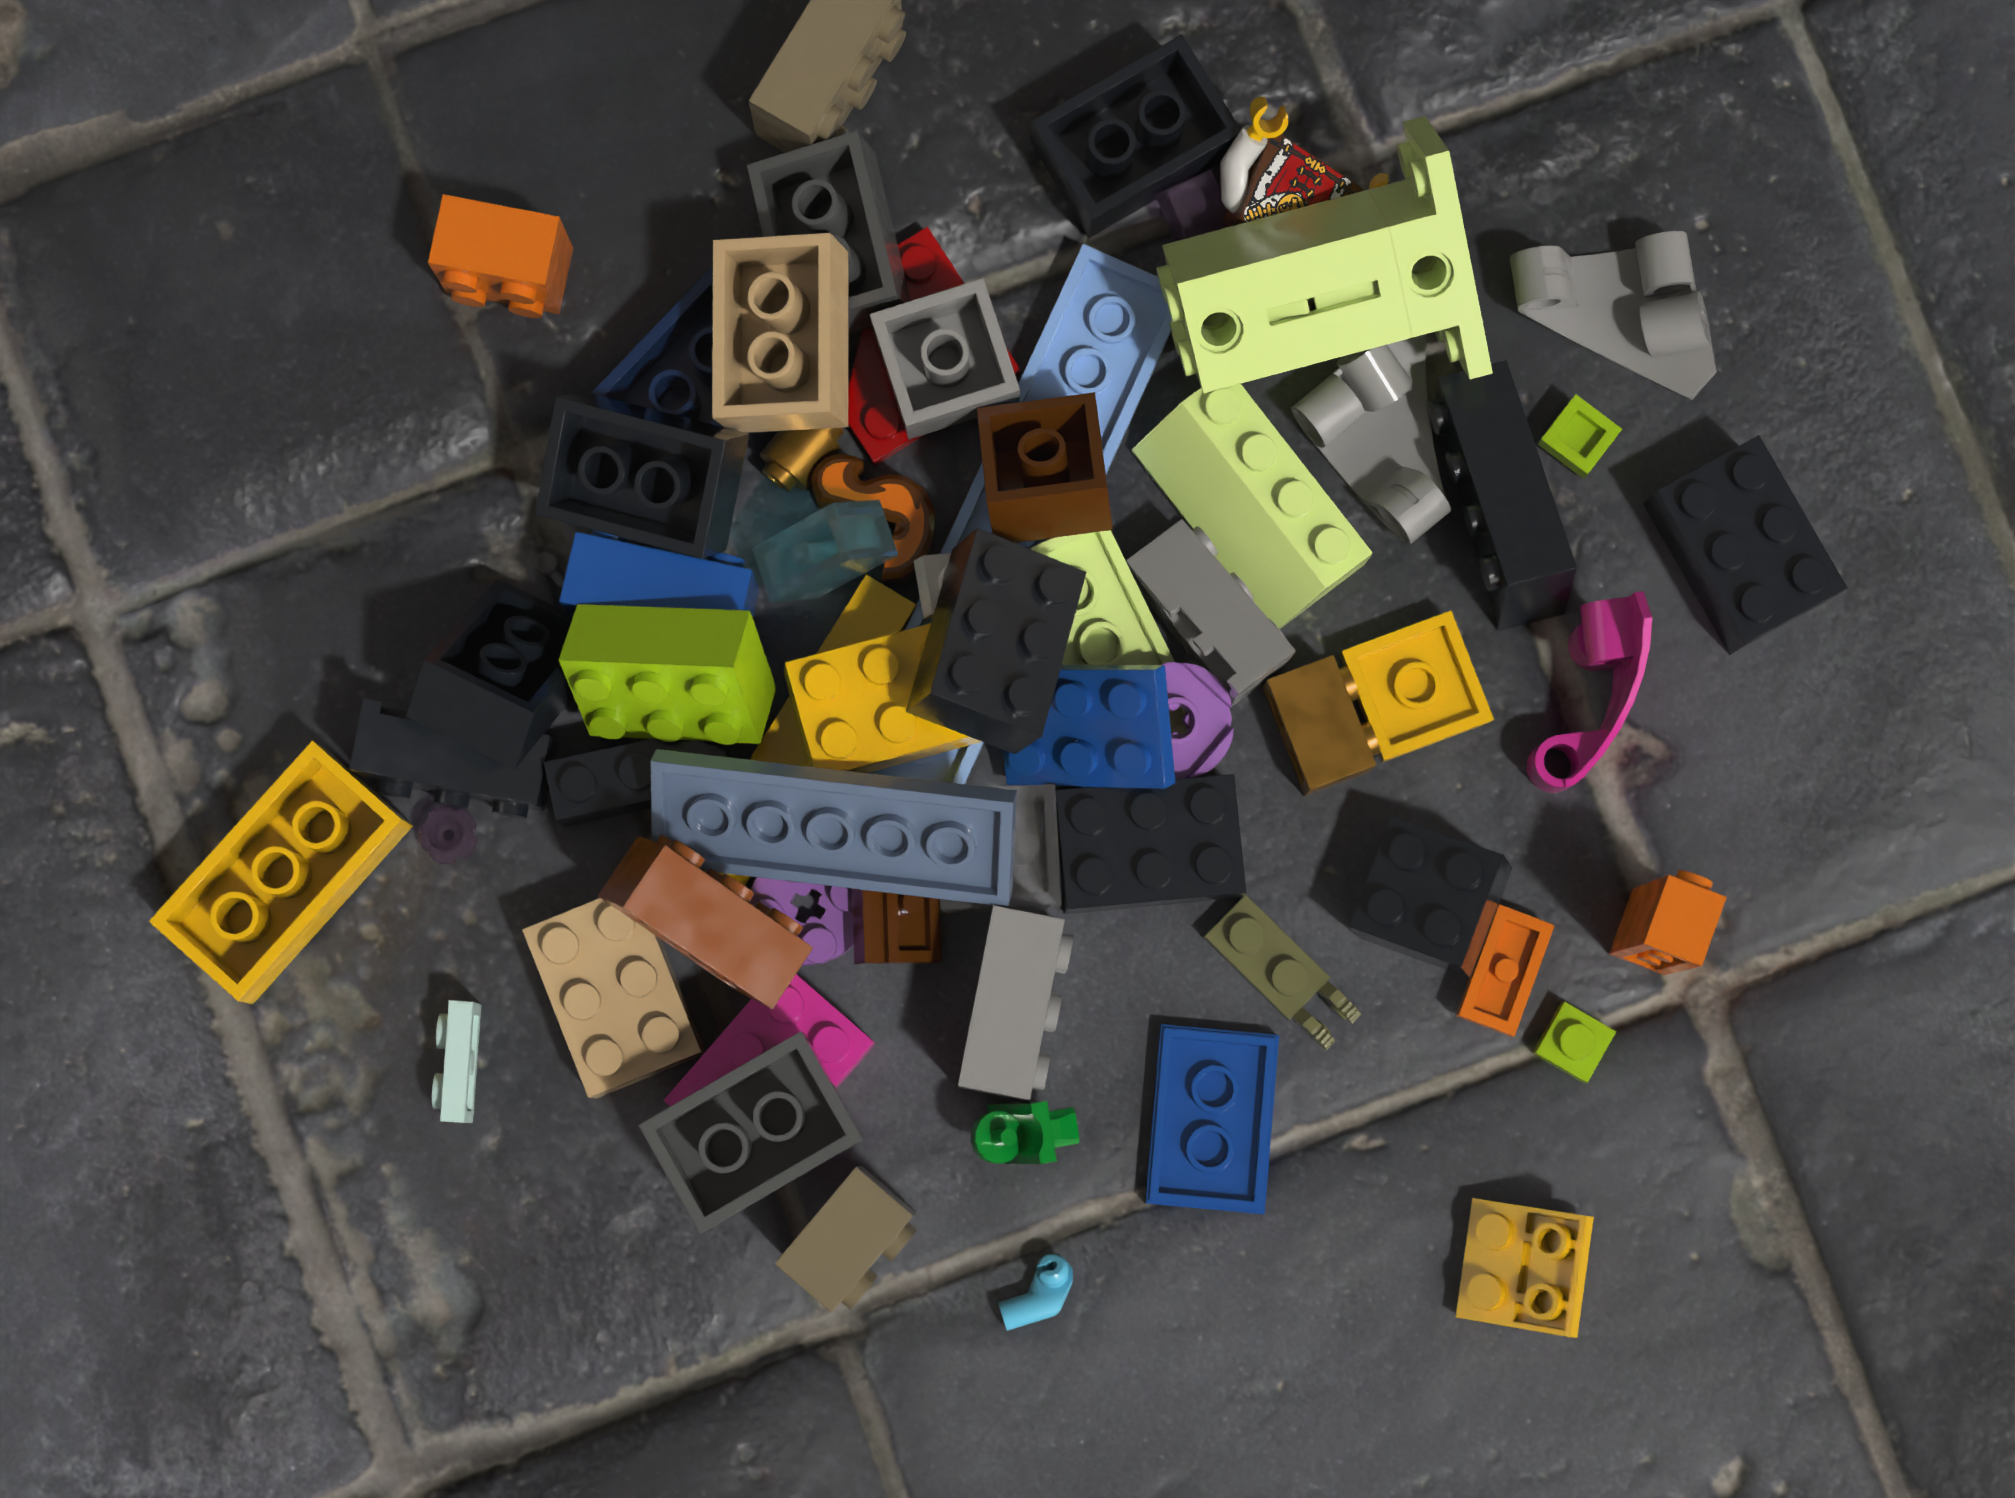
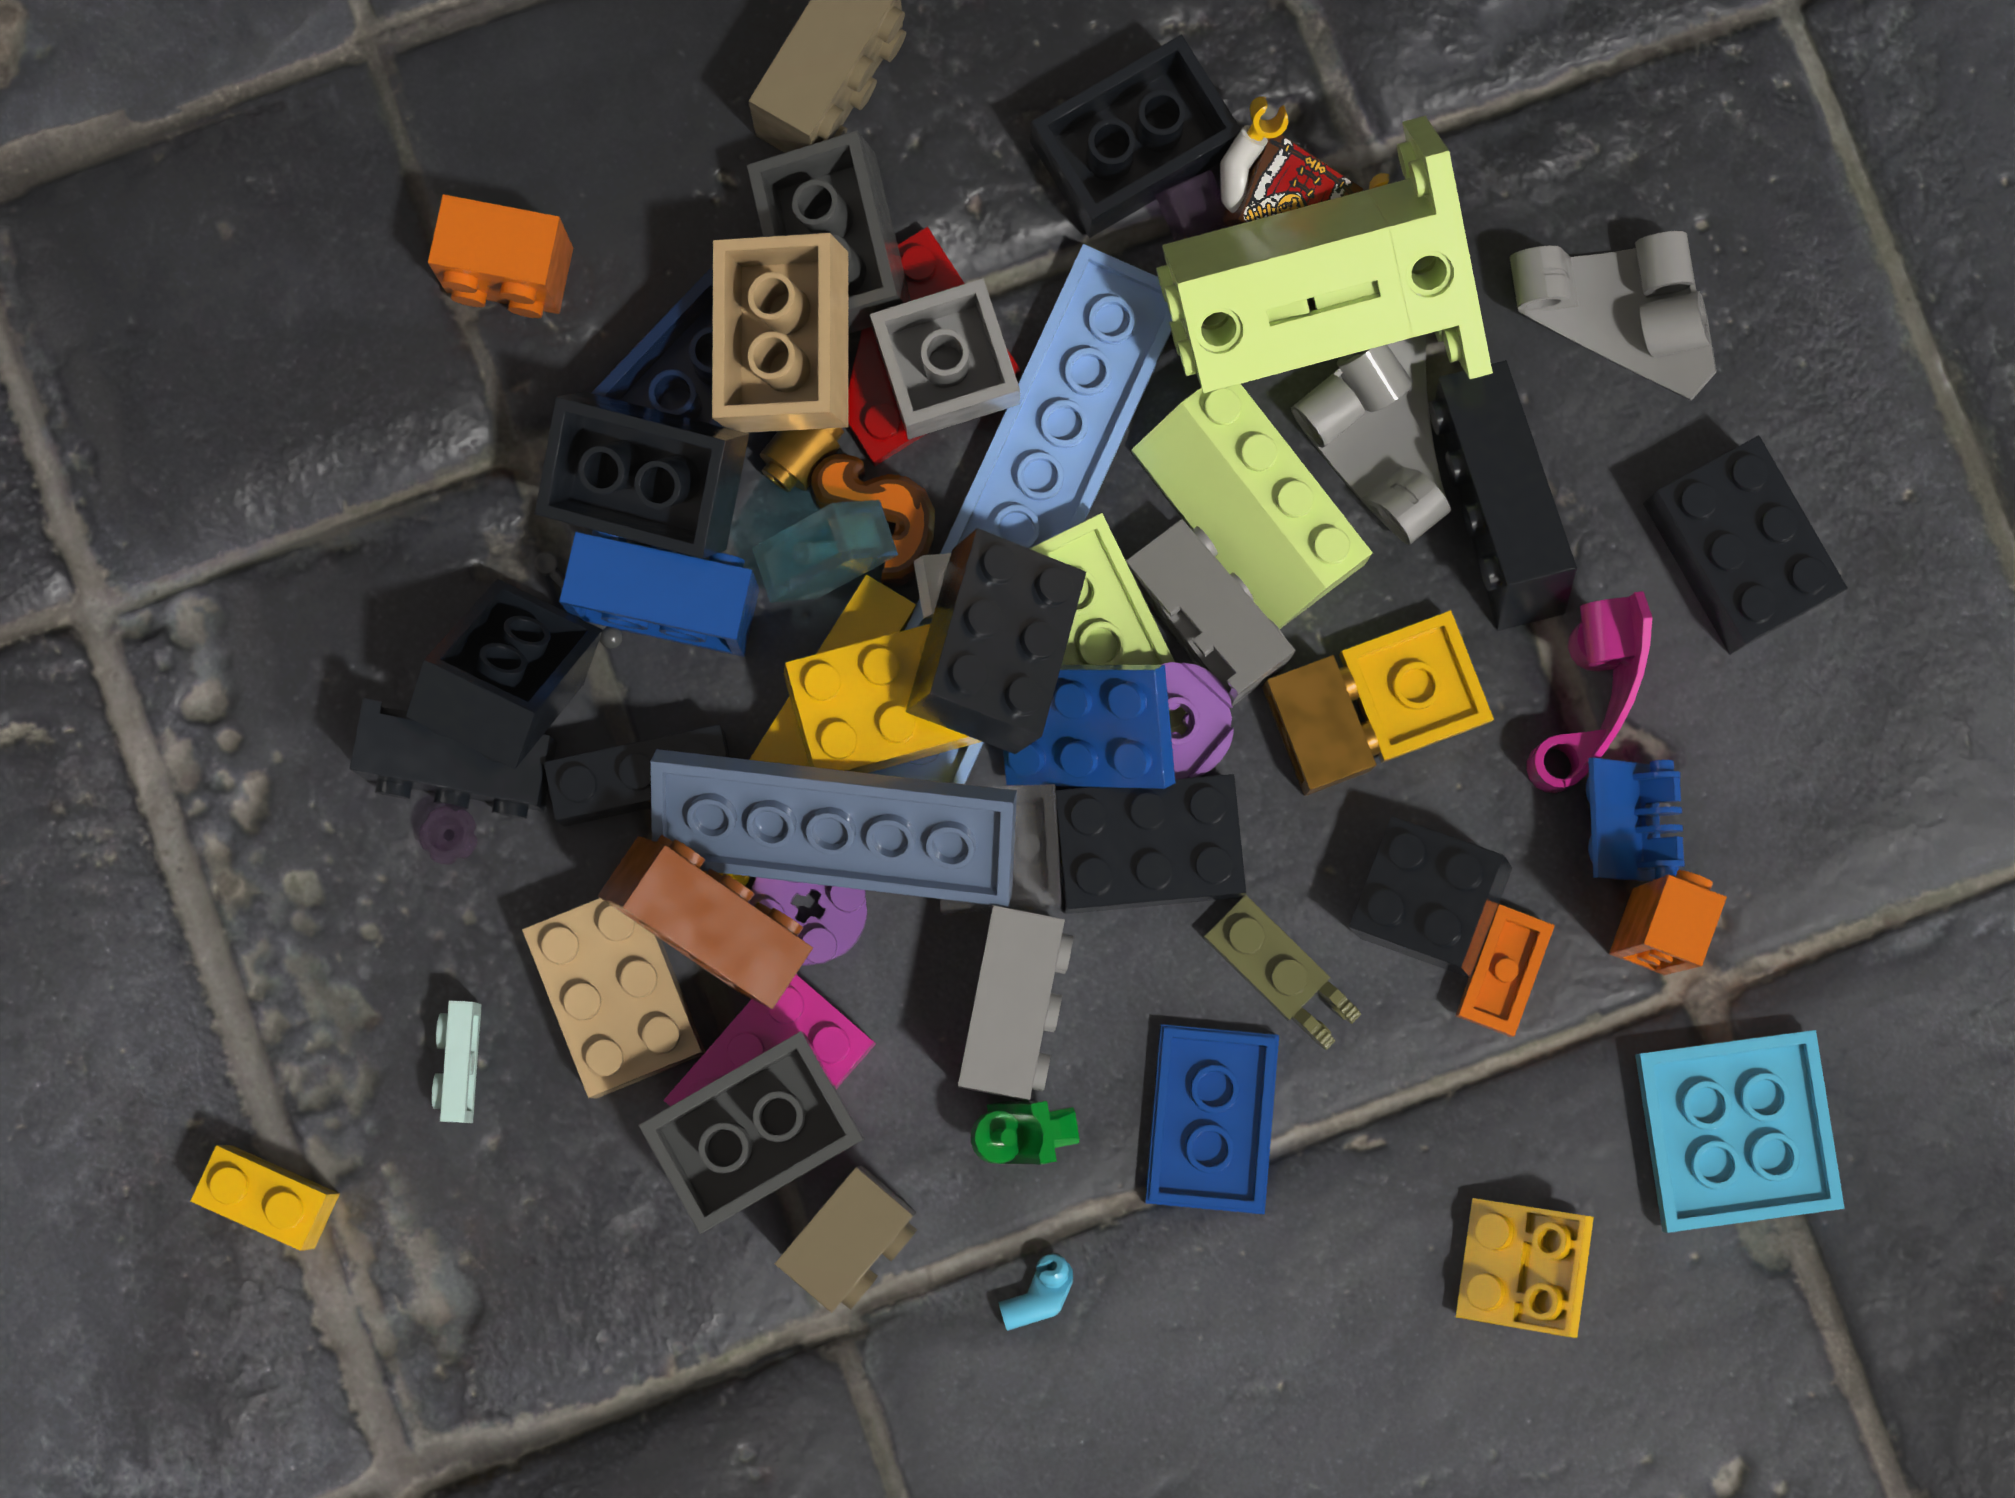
yellow brick [149,741,413,1004] -> none
lime brick [559,604,776,745] -> none
reddish brown plate [852,889,942,964] -> none
reddish brown brick [977,392,1113,543] -> none
lime plate [1532,1001,1617,1083] -> none
lime plate [1537,394,1622,479] -> none
none -> yellow brick [190,1145,340,1251]
none -> blue hinge [1586,757,1685,882]
none -> medium azure plate [1635,1030,1845,1233]

